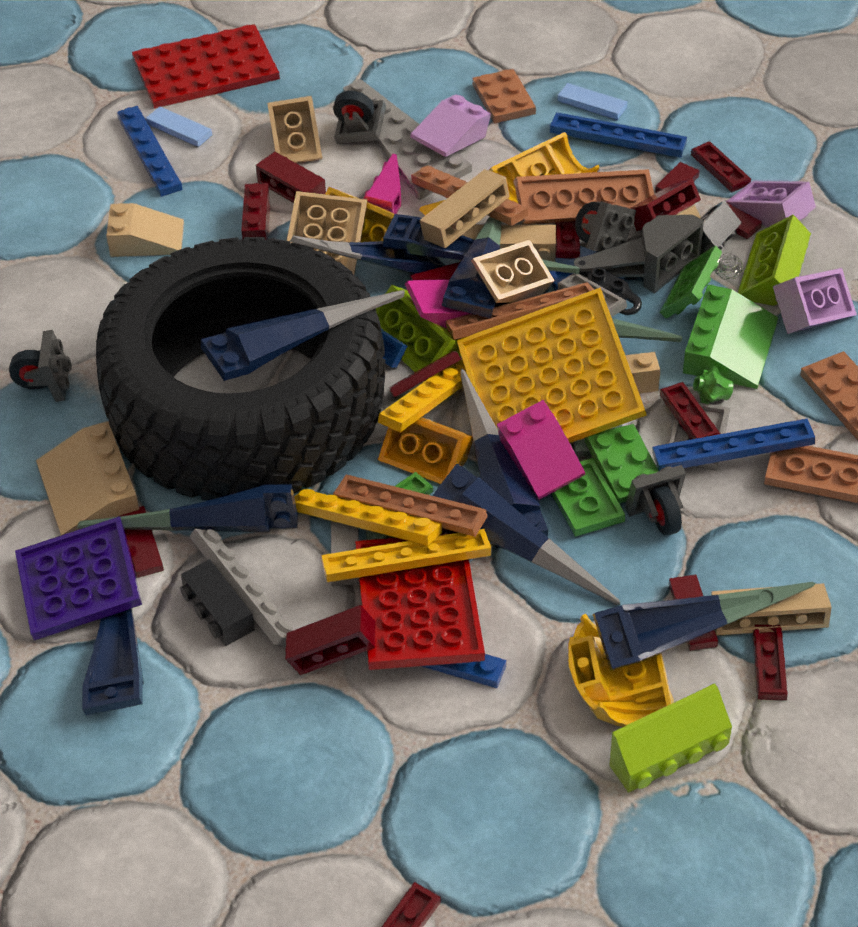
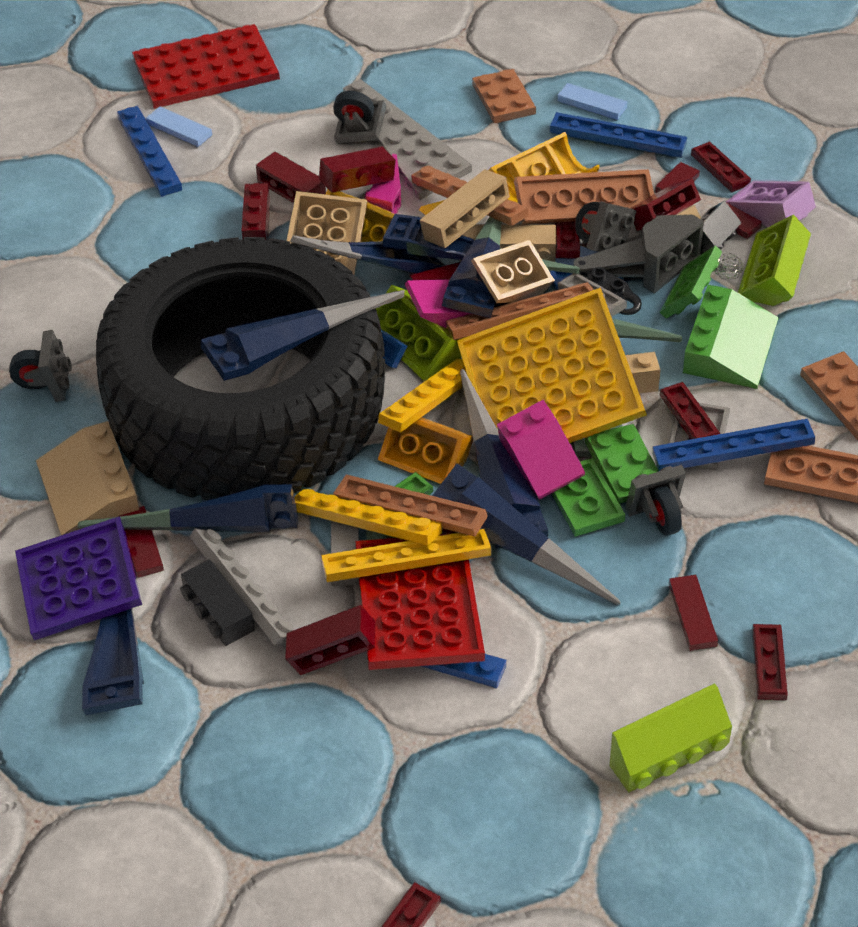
tan slope [106,203,184,257] -> none
tan slope [267,96,322,163] -> none
dark red tile [388,351,461,397] -> none
lavender slope [410,94,491,157] -> none
yellow piece [568,614,674,727] -> none
dark blue plate [593,582,815,670] -> none
bright green rock [693,366,733,404] -> none
tan brick [711,583,832,635] -> none
lavender slope [773,268,857,334] -> none
none -> dark red brick [319,146,396,193]

